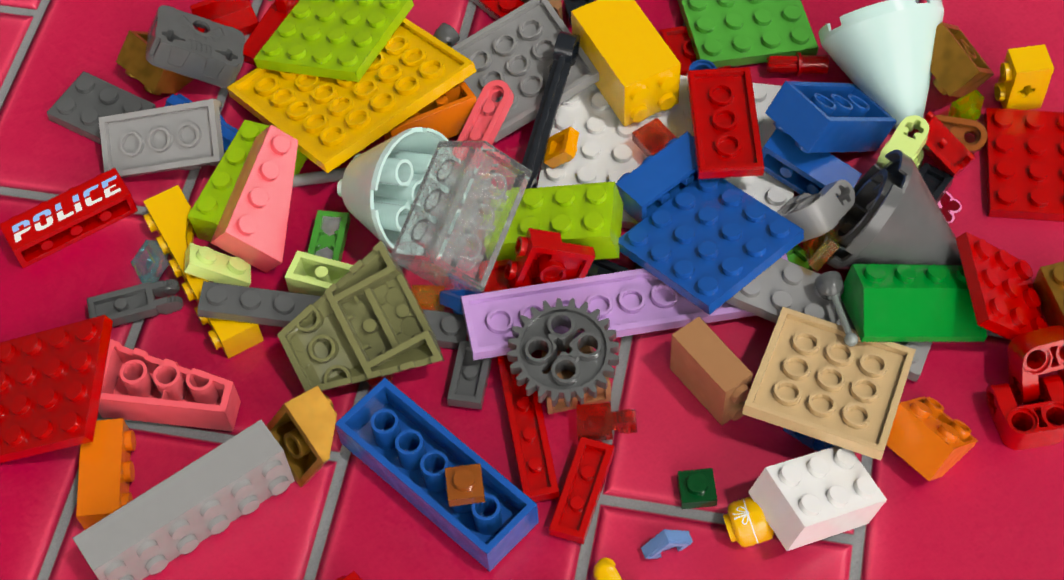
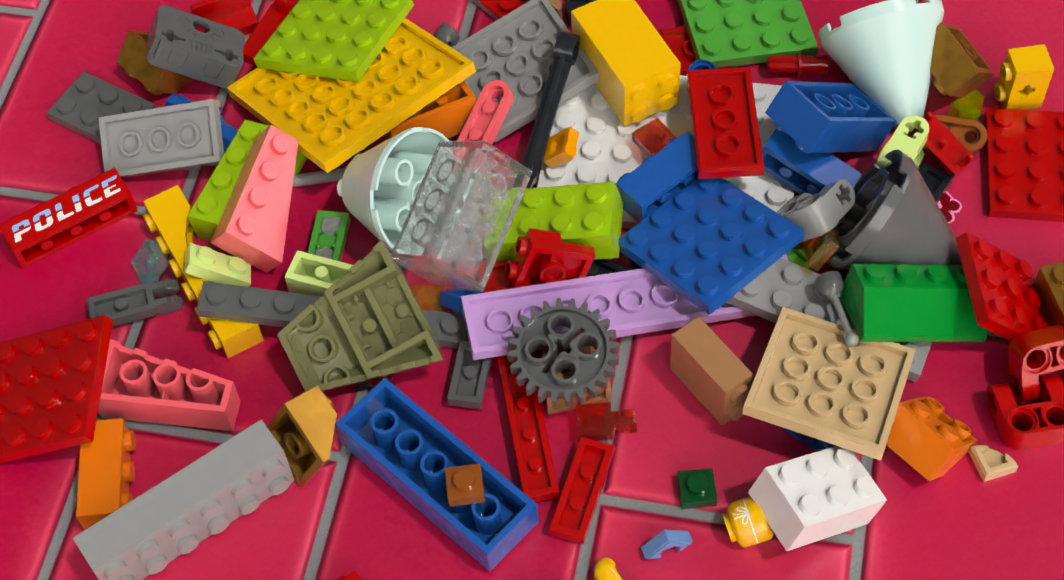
none -> tan tile [968,445,1018,482]

